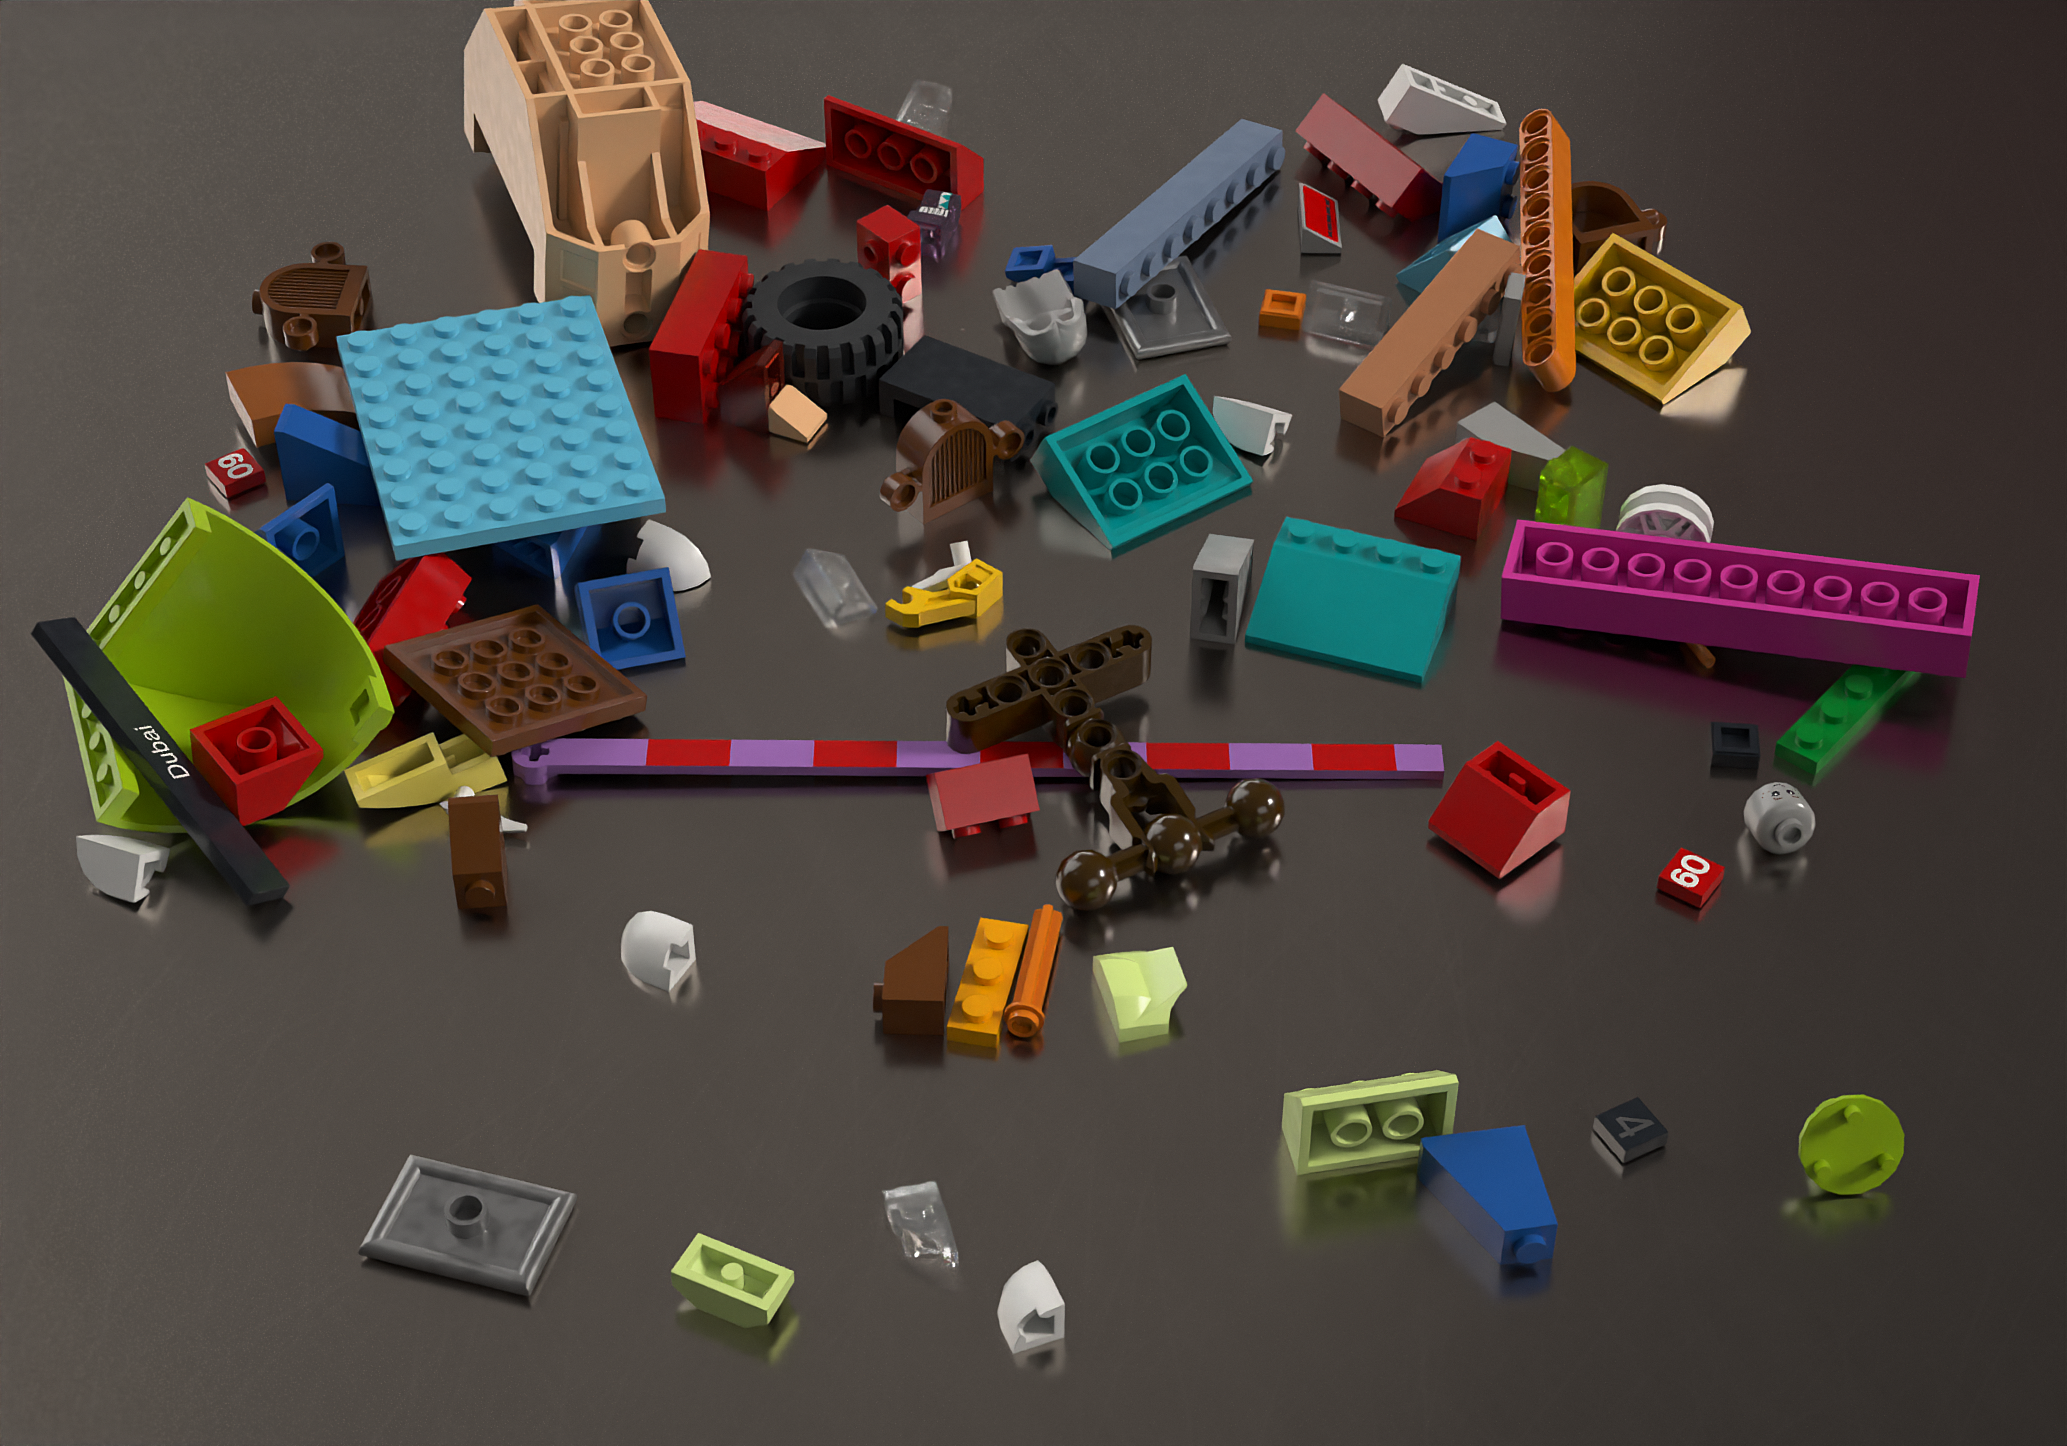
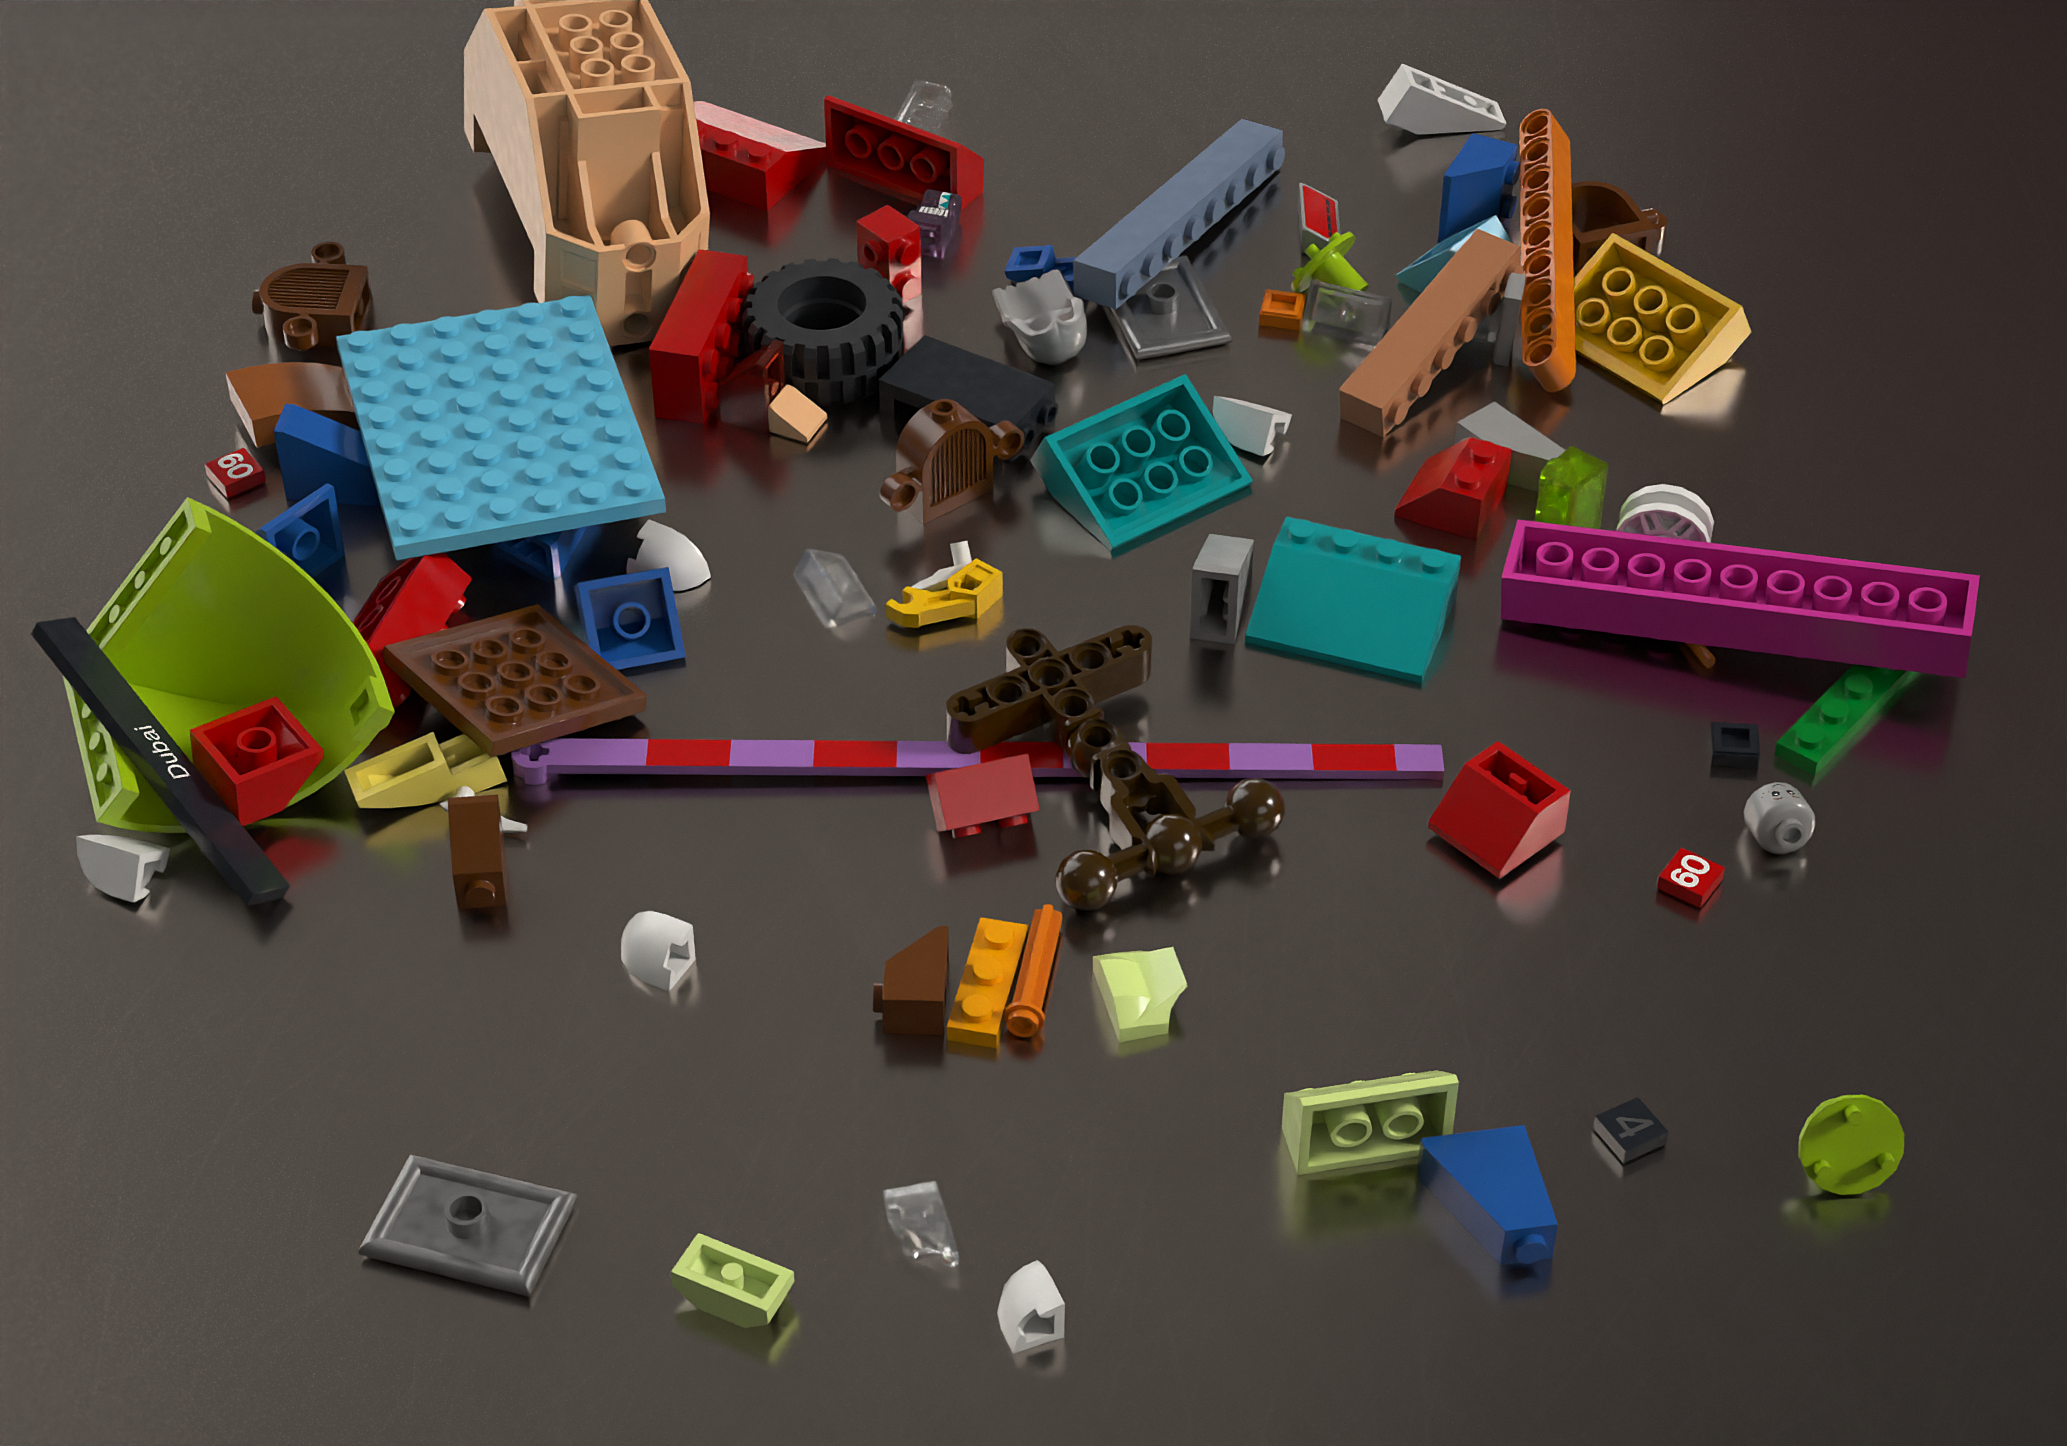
slope [1295,93,1443,222] -> none
none -> lime piece [1290,232,1369,311]

